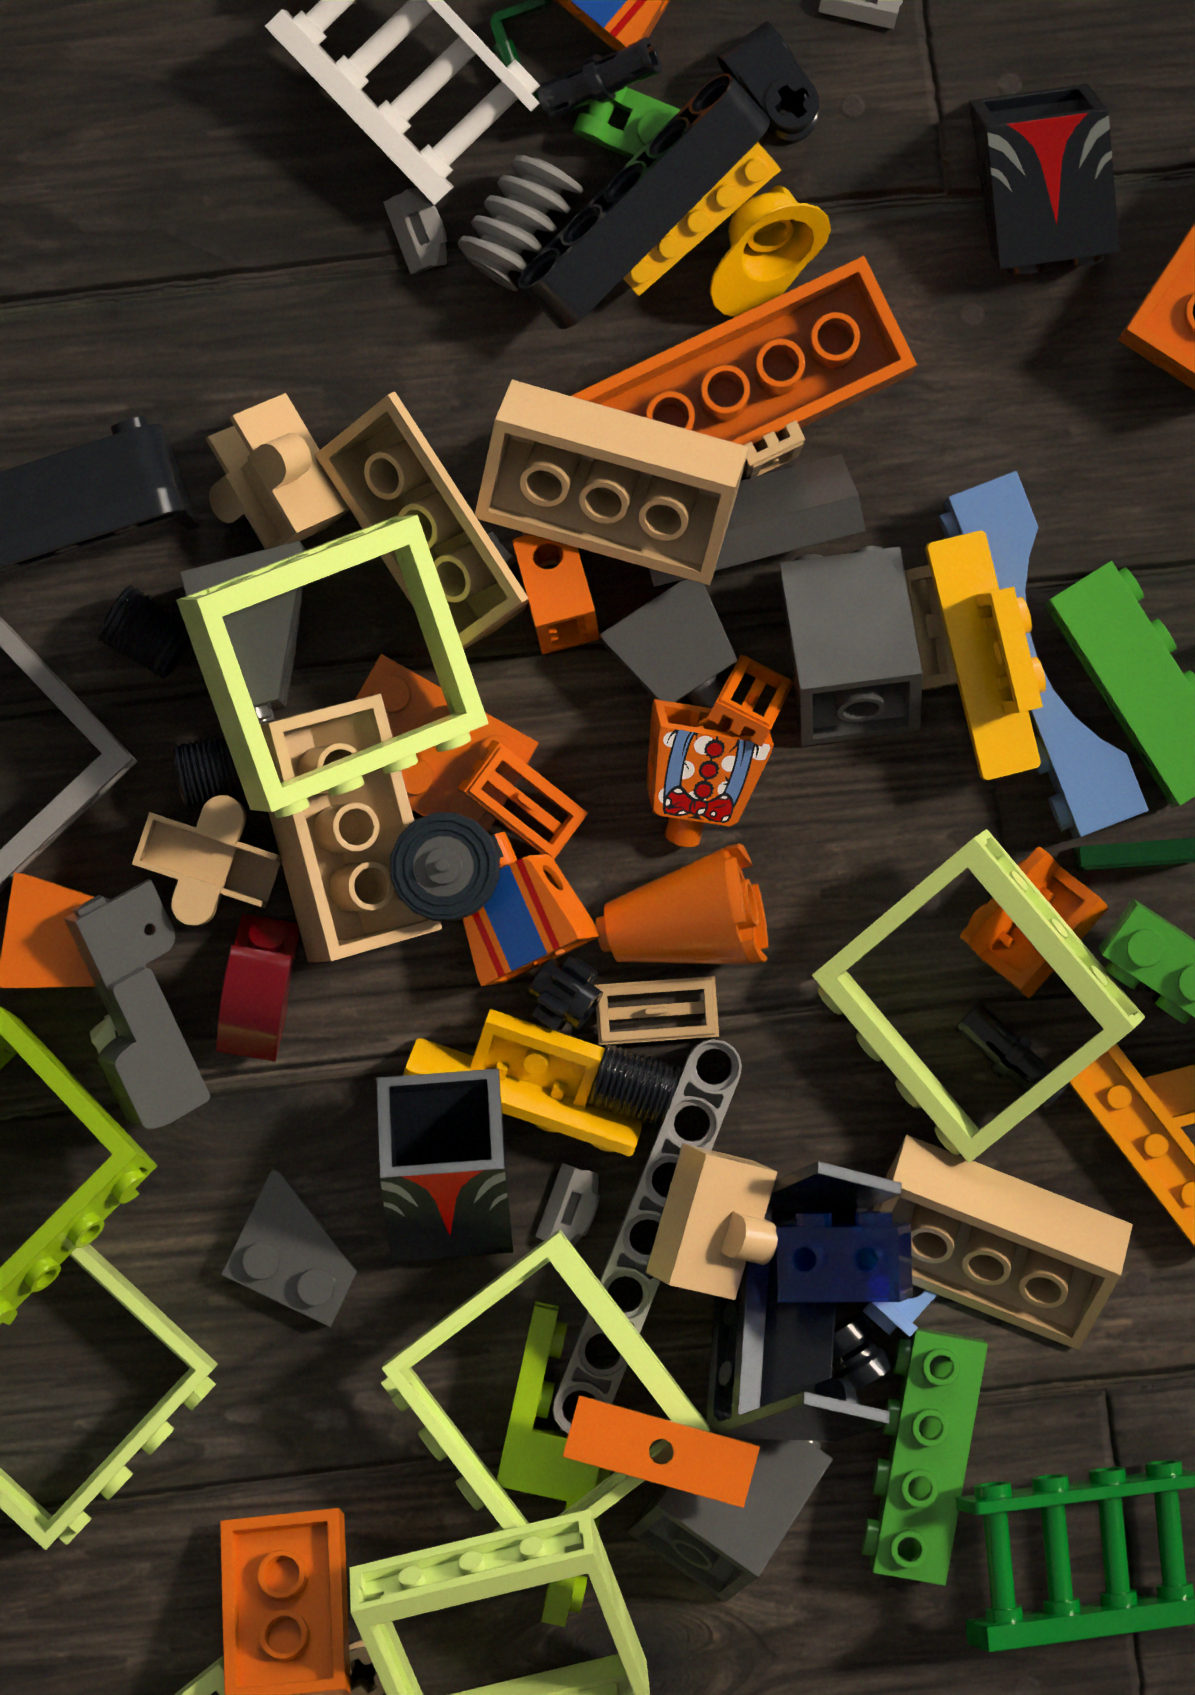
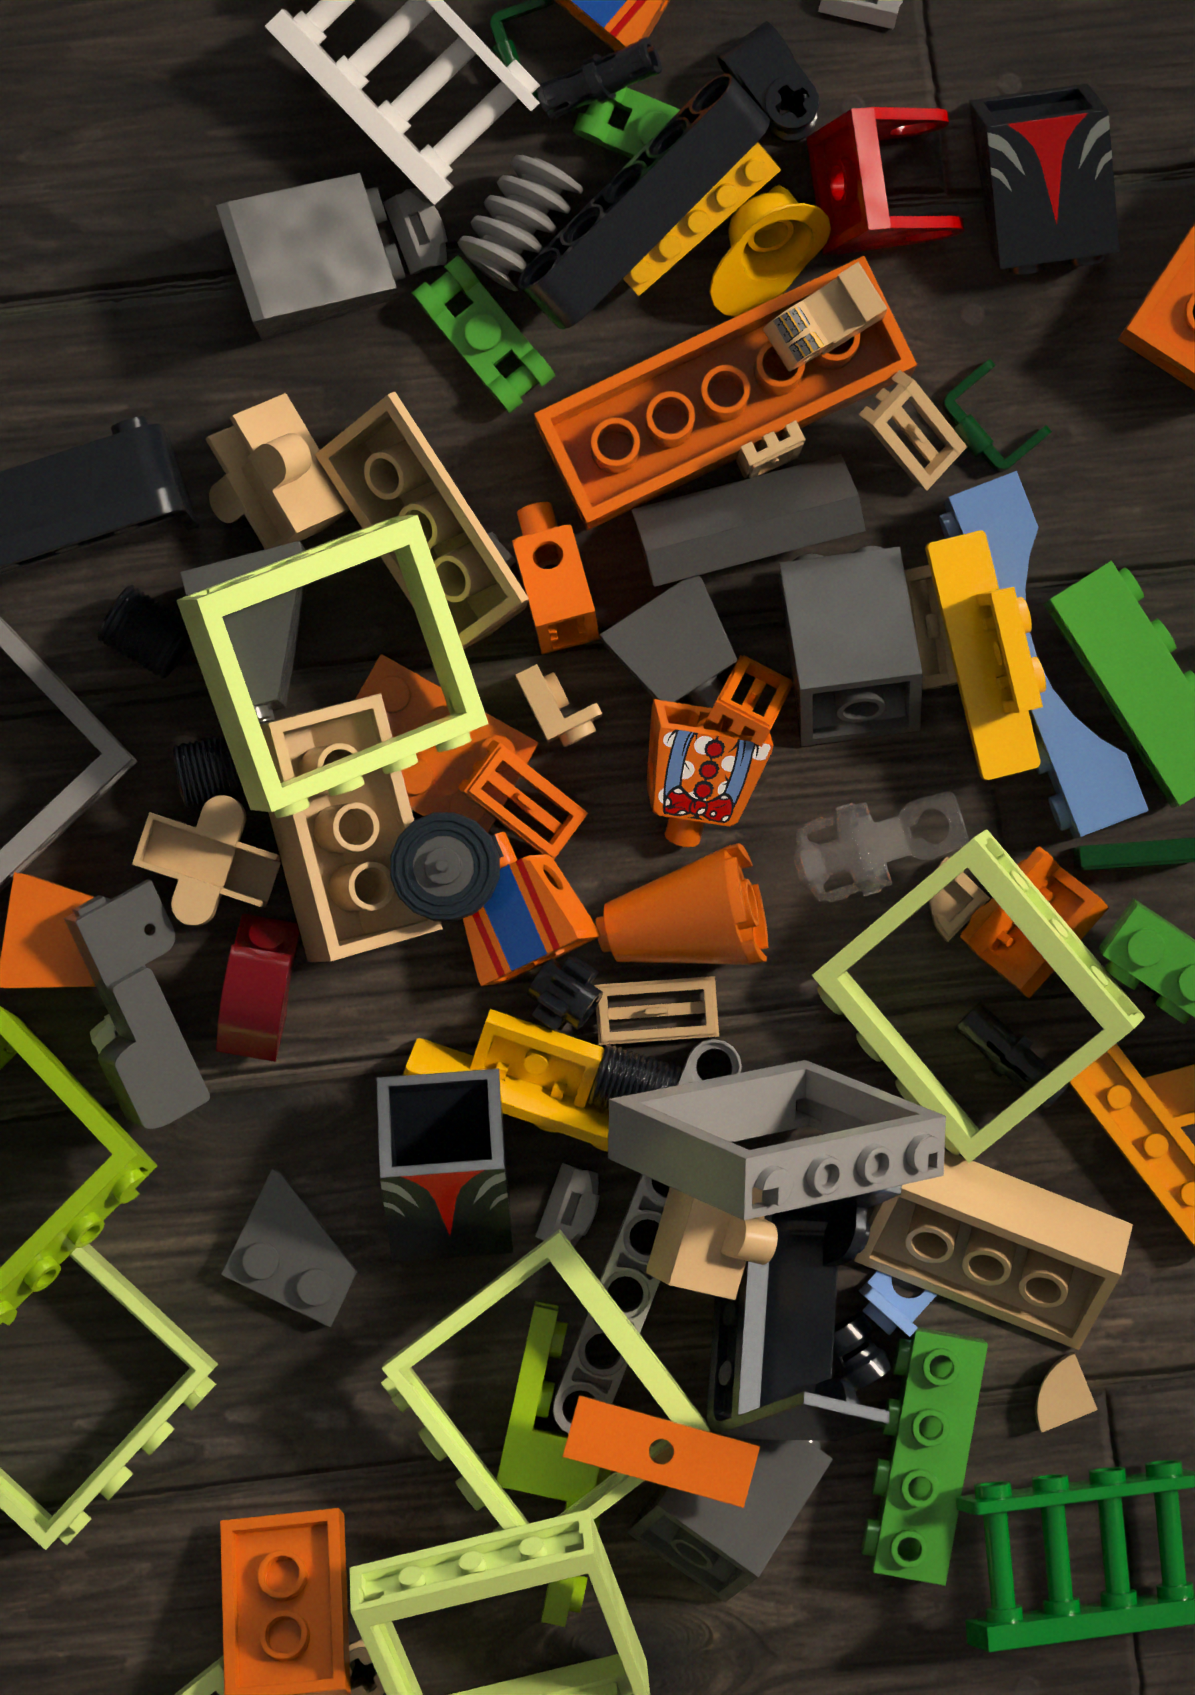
tan slope [475,380,749,585] -> none
clear blue brick [776,1211,913,1302] -> none
none -> slope [216,173,406,341]
none -> bright green plate [411,255,556,414]
none -> tan bracket [516,664,602,747]
none -> light grey window [608,1060,946,1220]
none -> tan leg [763,261,888,371]
none -> clear piece [793,791,969,902]
none -> red hose [806,107,965,255]
none -> tan tile [859,370,967,491]
none -> tan tile [928,856,990,942]
none -> dark green piece [942,359,1052,472]
none -> tan tile [1035,1352,1098,1433]

